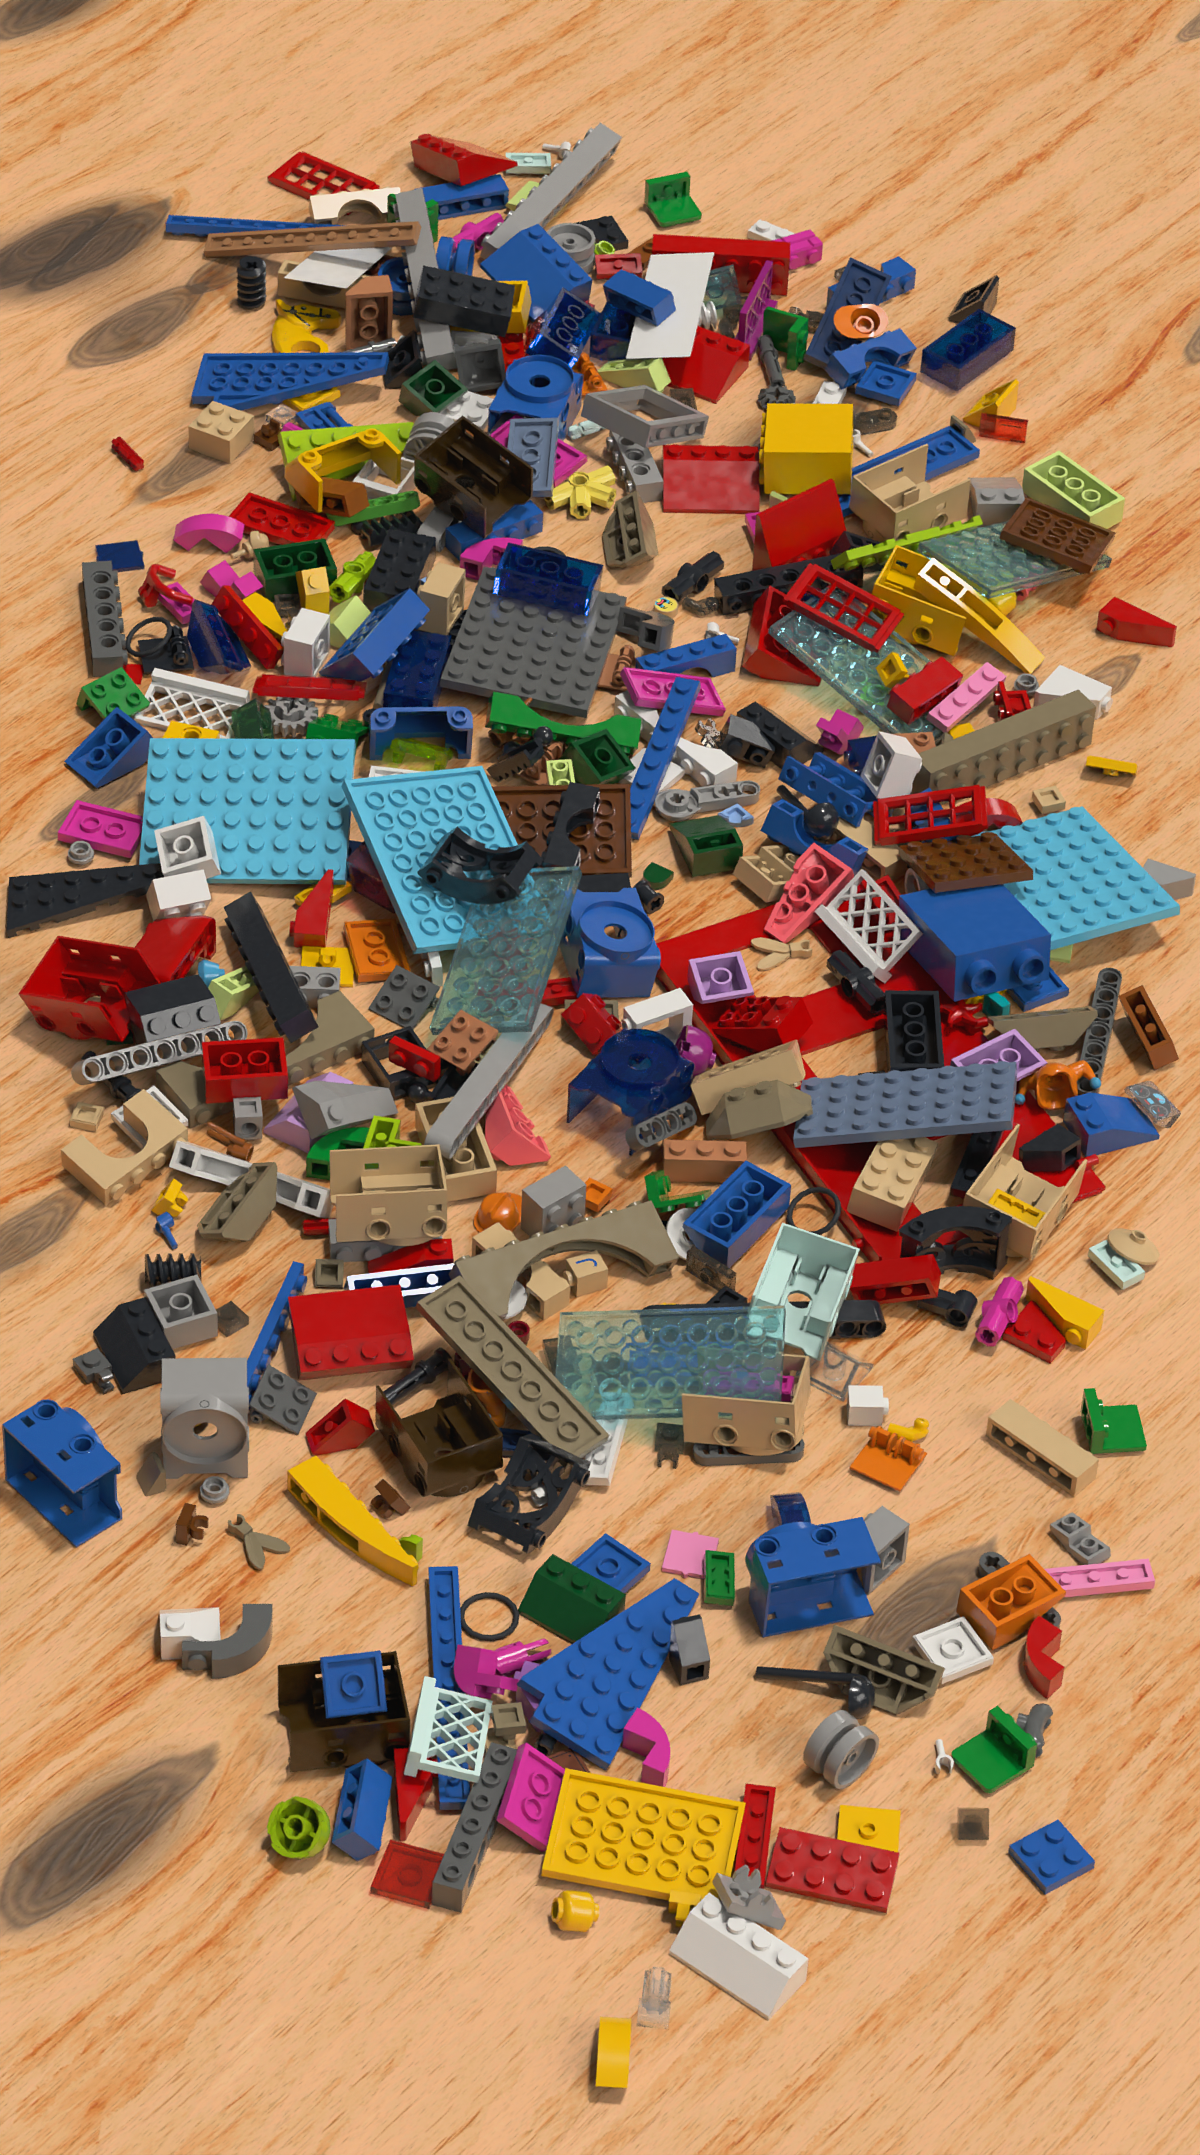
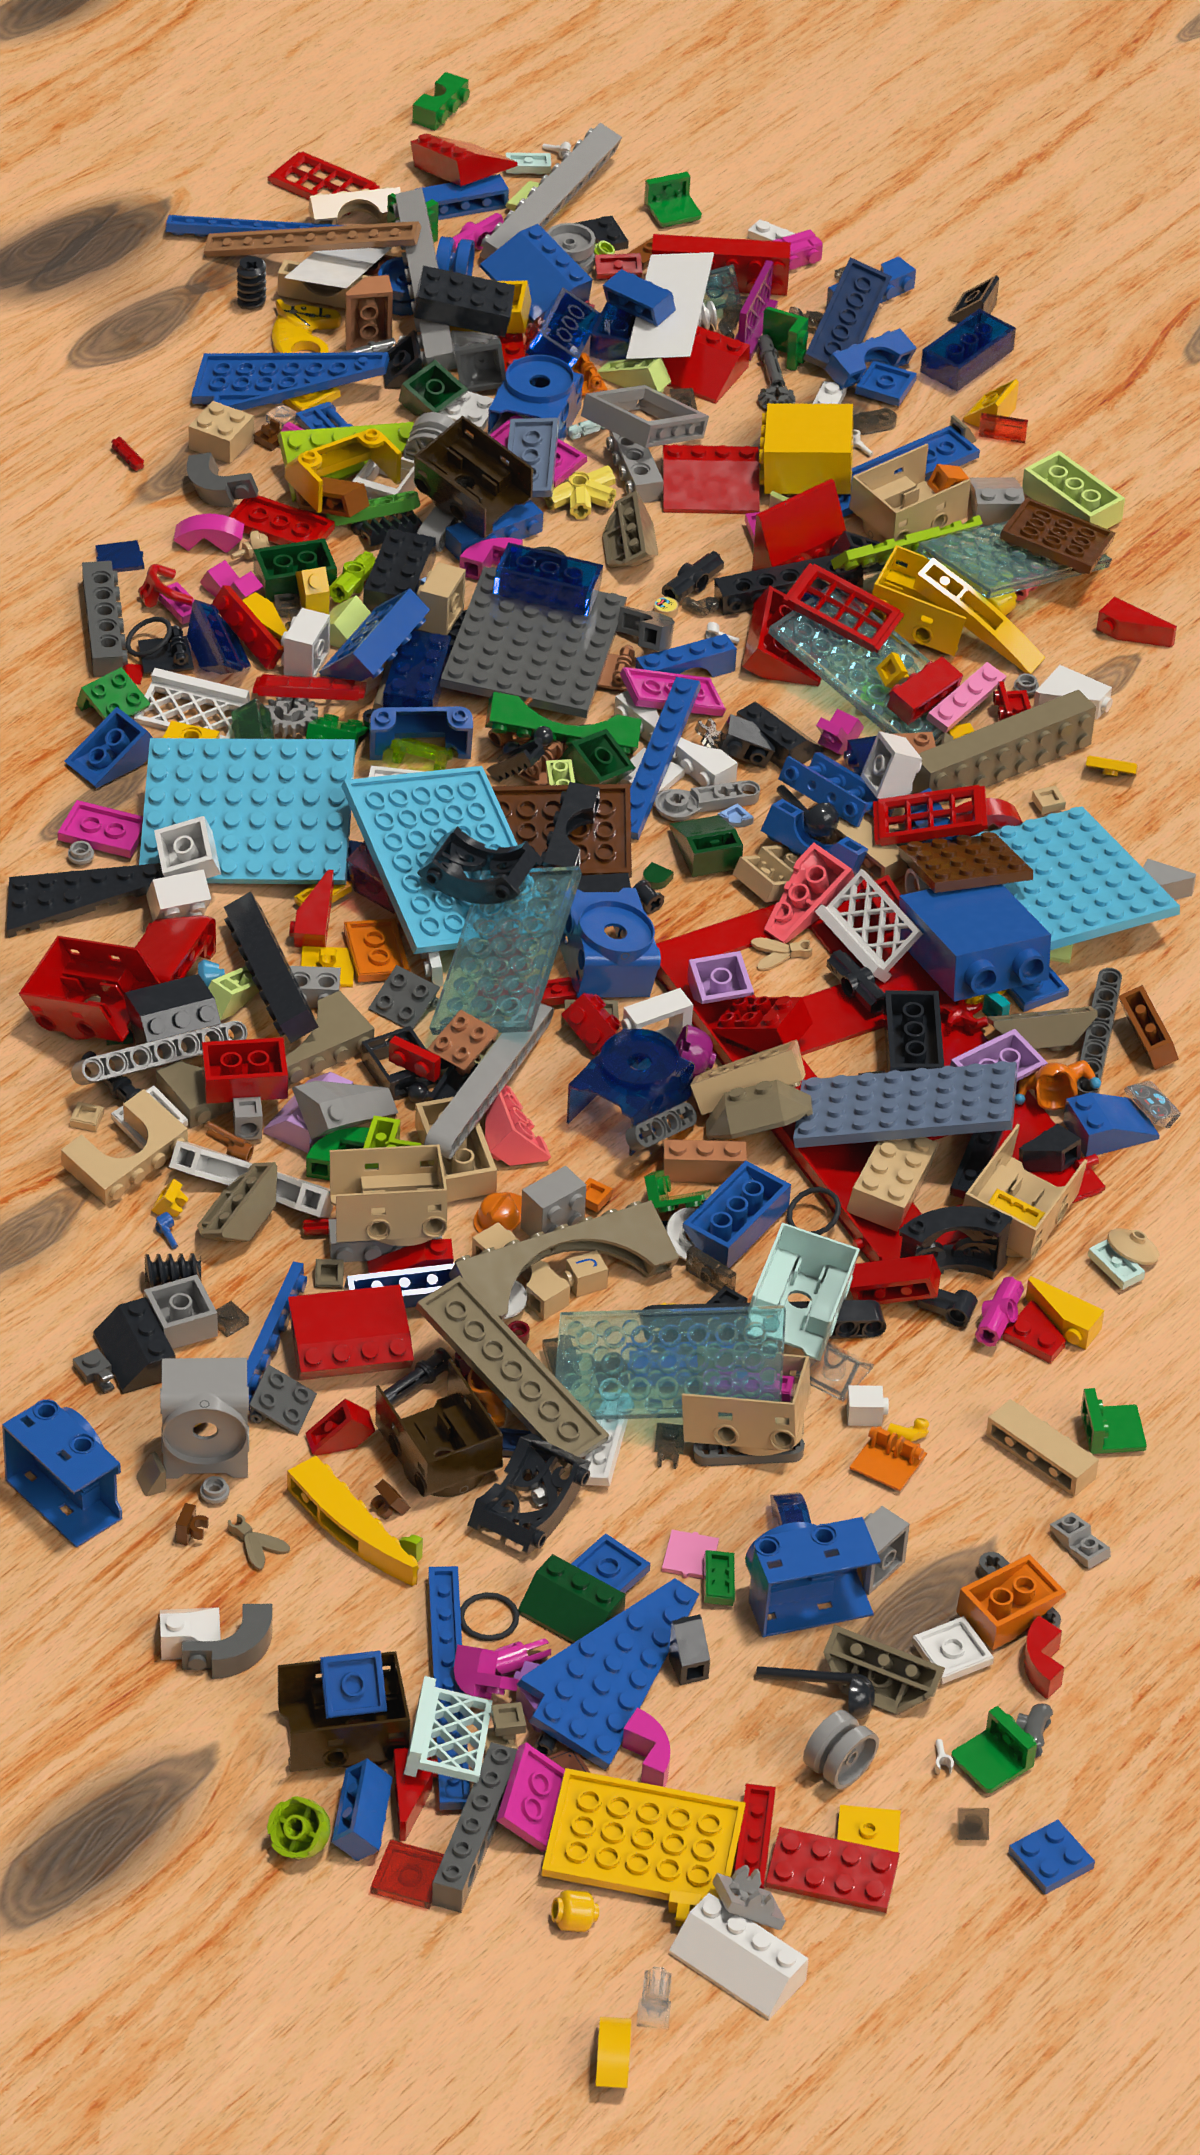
orange piece [834,304,888,341] -> none
bright pink plate [1045,1559,1155,1598] -> none
none -> dark grey arch [187,452,259,507]
none -> green arch [412,72,470,131]
none -> orange brick [927,464,971,494]

